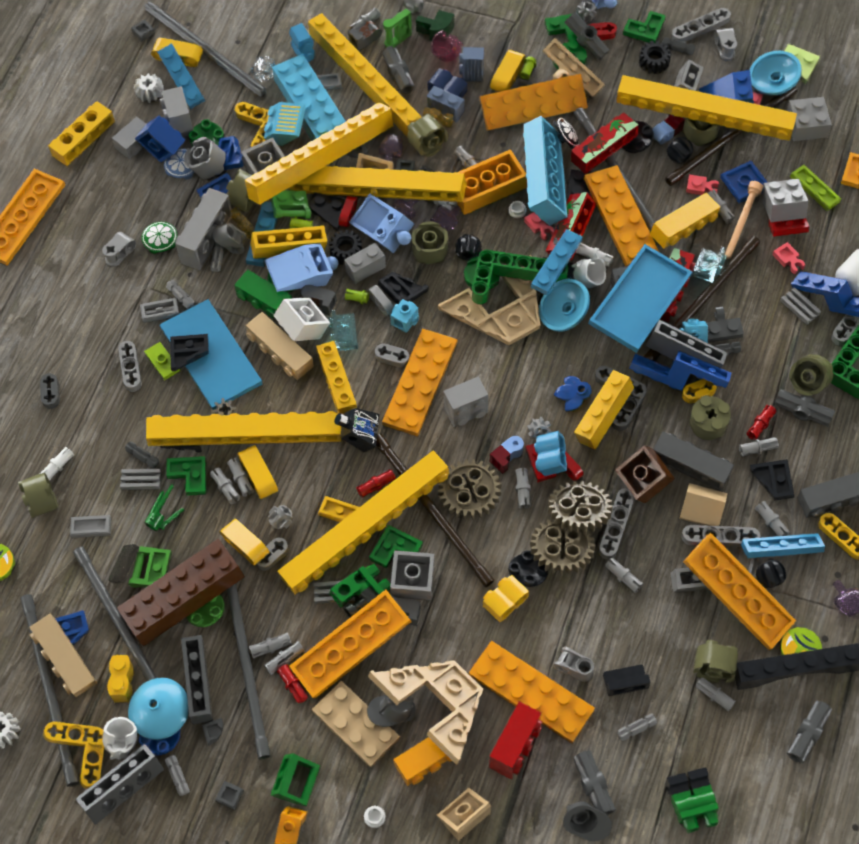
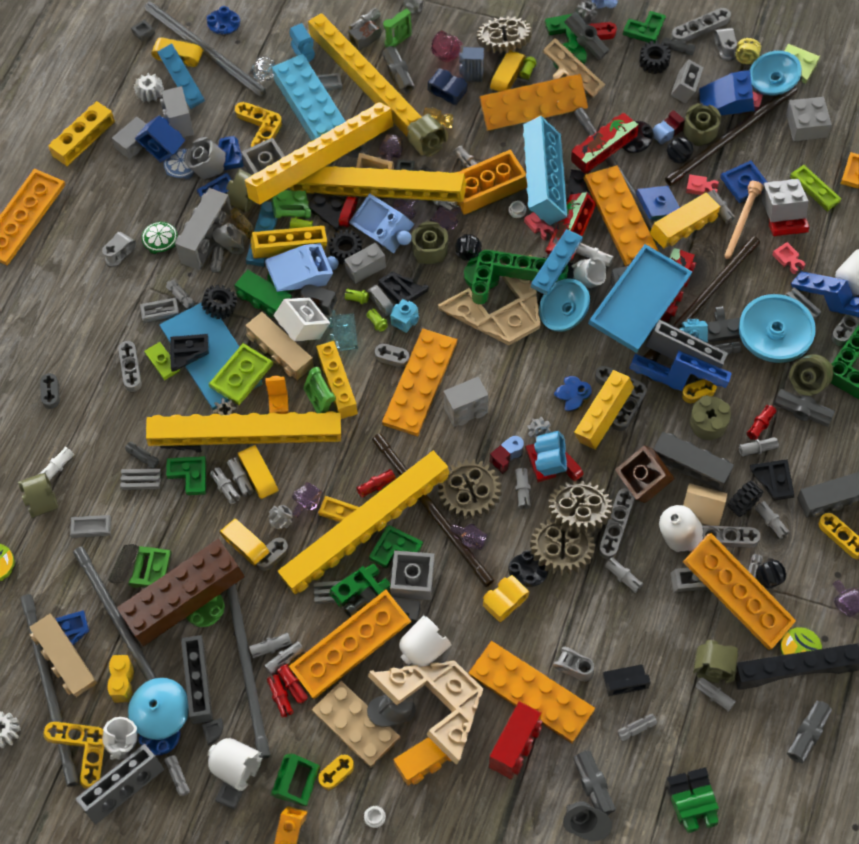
green plant [144,484,184,531] -> none
green dish [189,119,224,146] -> none
medium azure slope [264,102,306,146] -> none
black torso [334,408,379,452] -> none
dark green brick [416,10,455,42] -> none
sand blue brick [427,86,465,123] -> none
tan slope [437,788,491,841] -> none
black dish [553,117,579,149] -> none
yellow brick [616,75,797,141] -> none
clear light blue bracket [691,247,727,282] -> none
dark azure plate [741,533,825,558] -> none
none -> black tyre [201,285,237,319]
none -> blue dish [206,6,240,35]
none -> white cylinder [208,738,262,791]
none -> lime tile [209,343,273,405]
none -> light orange bracket [265,376,289,414]
none -> red pin [266,675,294,718]
none -> clear purple piece [292,481,323,518]
none -> bright green plate [303,367,336,413]
none -> yellow beam [318,754,354,790]
none -> lime pin [366,308,388,332]
none -> white cylinder [399,616,451,667]
none -> clear purple piece [450,524,487,550]
none -> dark tan gear [477,16,532,54]
none -> plate [636,186,680,220]
none -> white cylinder [659,505,703,552]
none -> black tyre [727,481,764,517]
none -> light yellow wheel [735,38,761,65]
none -> medium azure dish [739,294,816,363]

